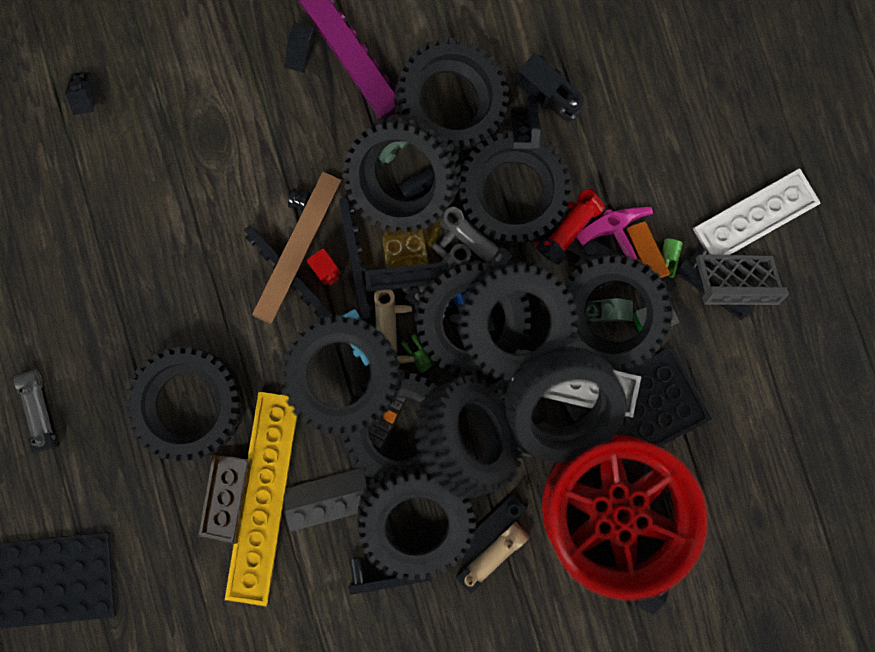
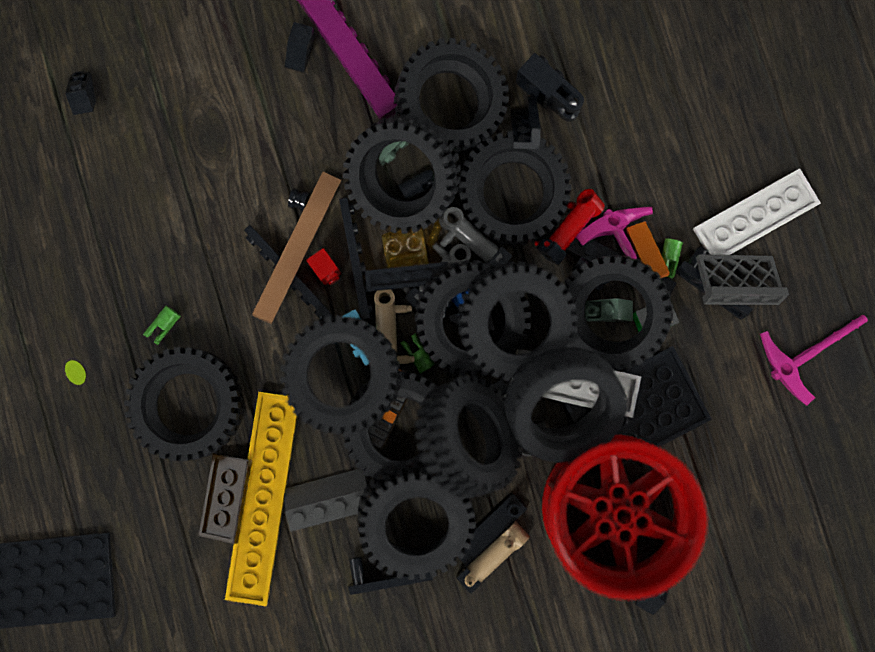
dark grey piece [14,369,59,453] -> none
none -> lime sticker [65,360,86,385]
none -> bright green hinge [143,305,181,345]
none -> dark pink piece [760,315,868,406]

